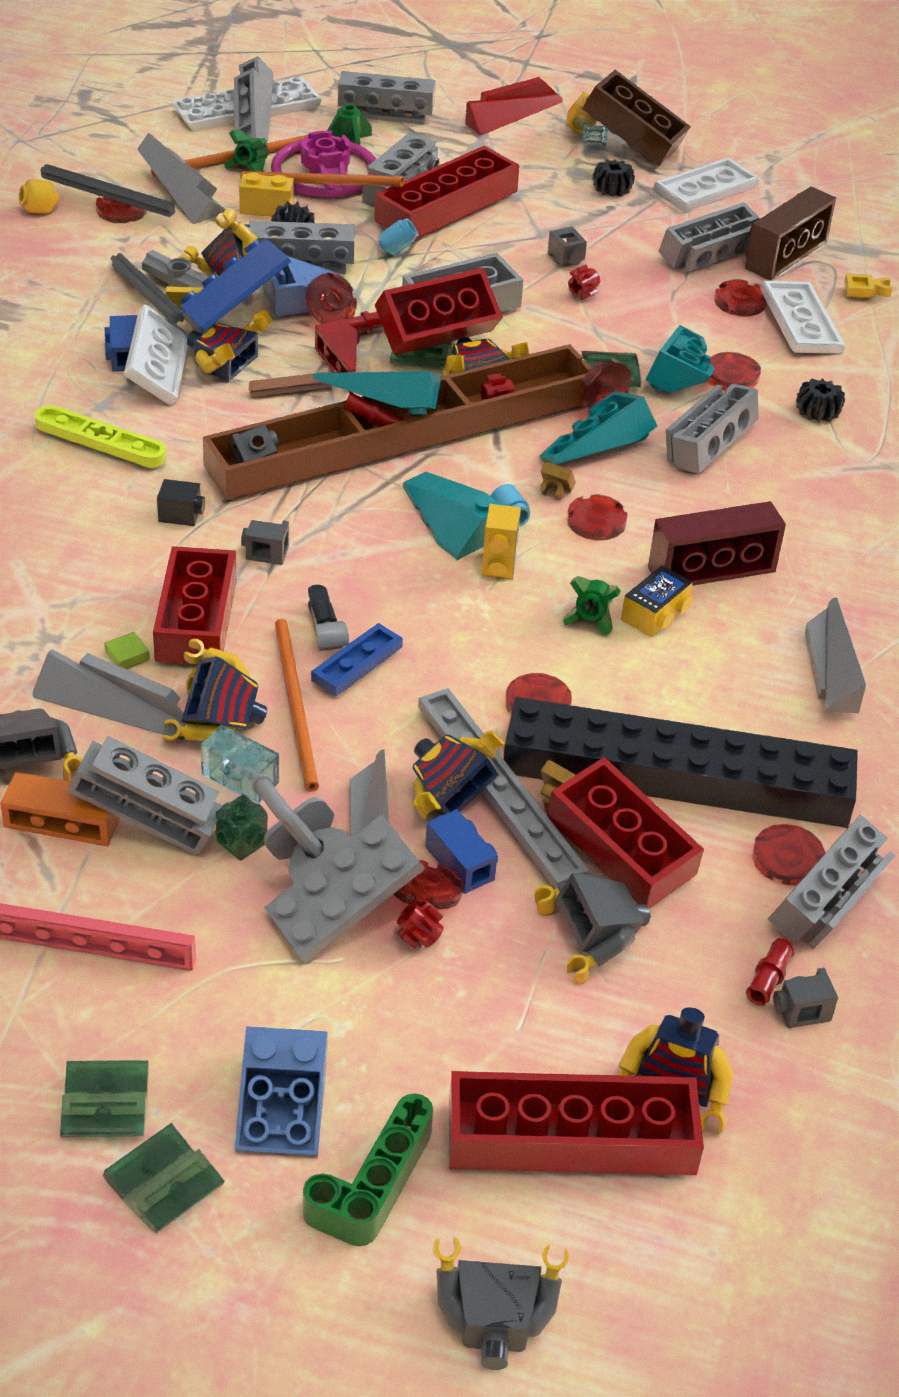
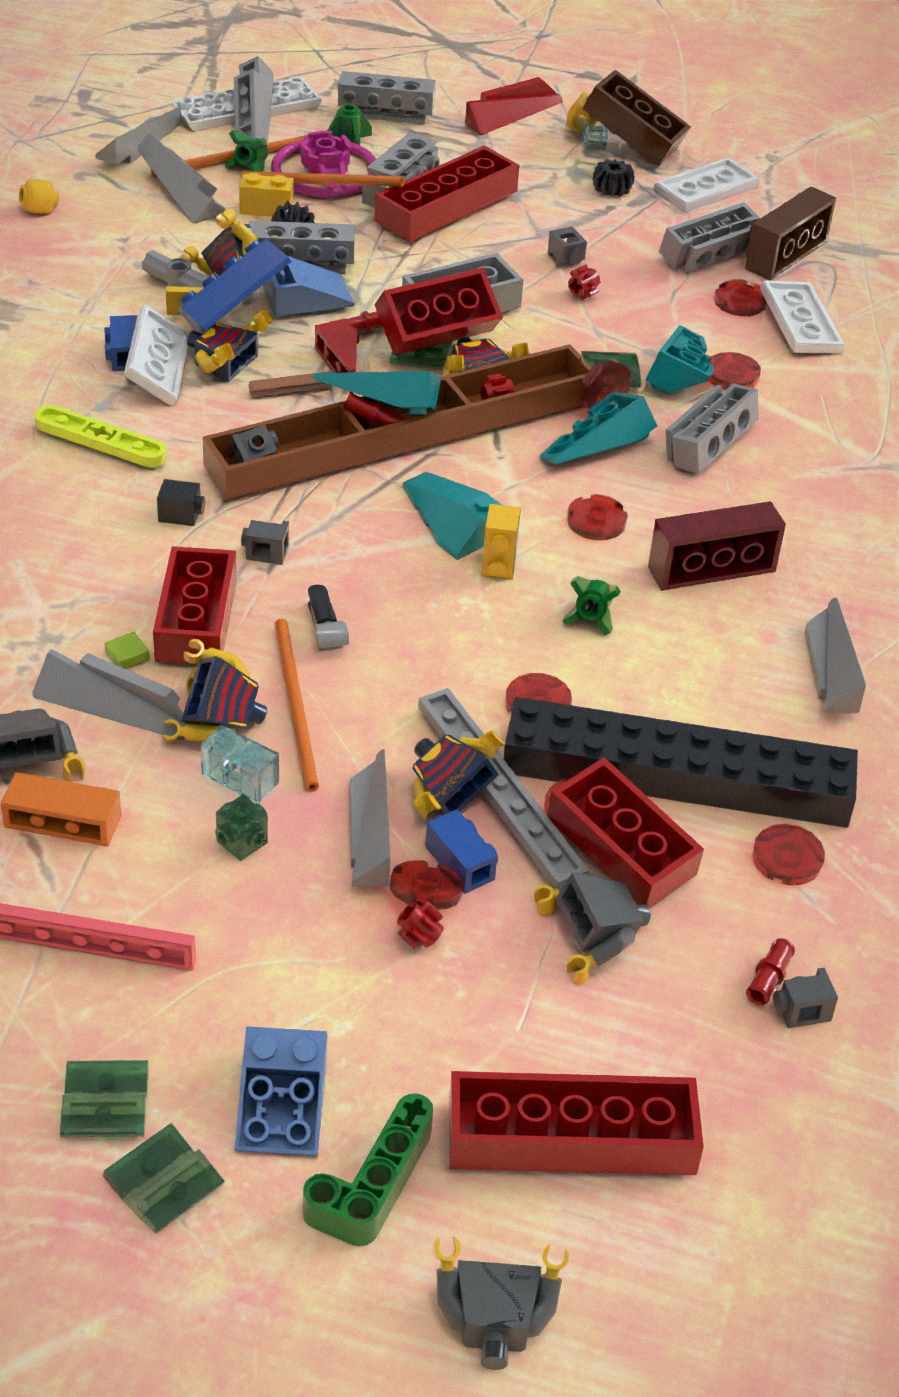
dark grey axle [40,164,175,217] -> none
light grey brick [66,735,224,856] -> none
clear red tile [96,197,147,223] -> none
dark grey axle [111,253,185,324] -> none
light grey plate [252,774,425,964] -> none
clear red tile [305,272,357,324] -> none
blue plate [311,623,403,697] -> none
medium azure brick [378,218,418,256] -> none
medium azure brick [491,484,530,527] -> none
pearl gold tile [540,461,576,500] -> none
pearl gold tile [540,760,575,805] -> none
torso [618,1007,733,1134] -> none
brick [621,565,693,637] -> none
light grey brick [767,814,896,949] -> none
black gear [796,378,845,422] -> none
yellow plate [844,273,893,299] -> none
none -> light grey wedge [95,106,182,165]

